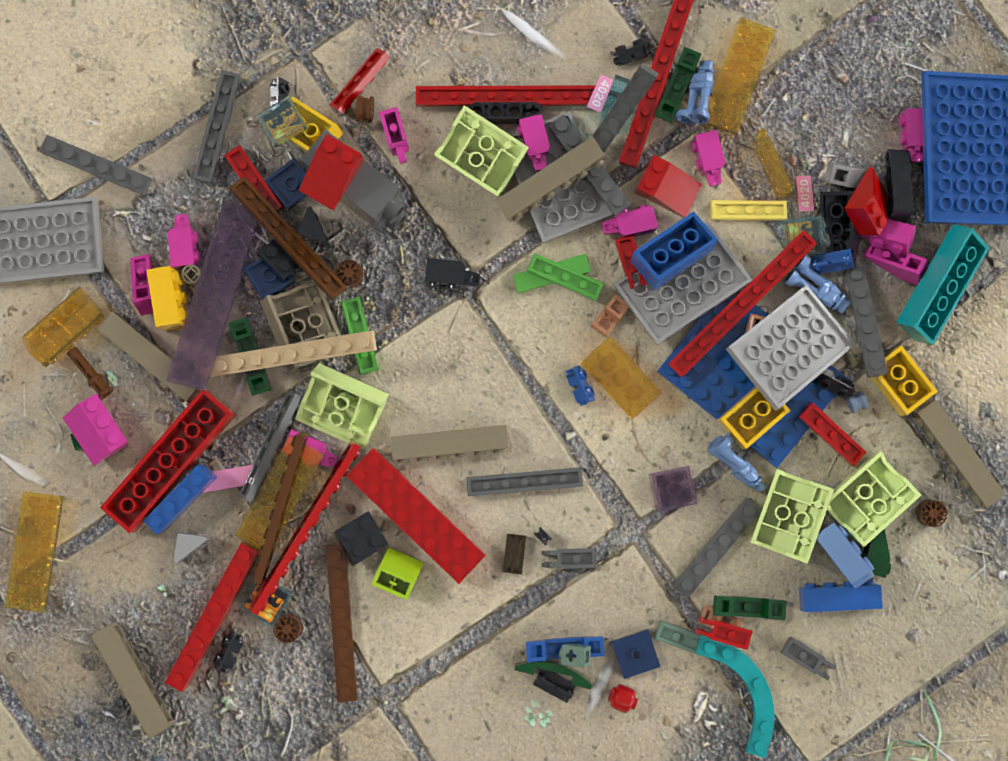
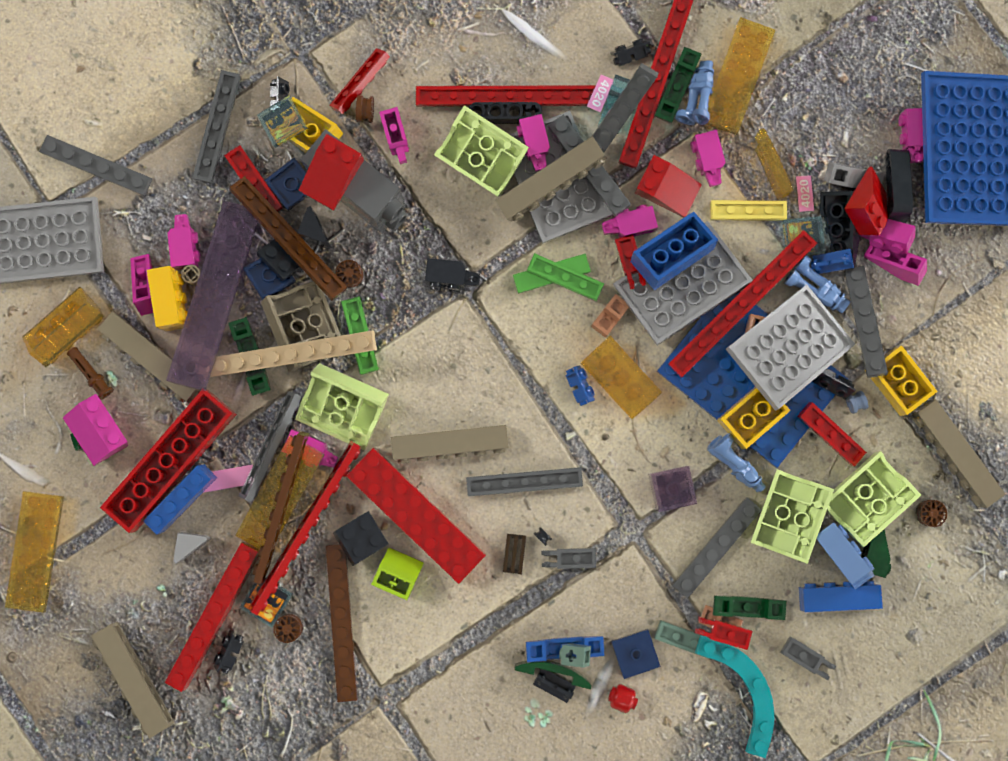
teal brick [896,224,989,346] -> none

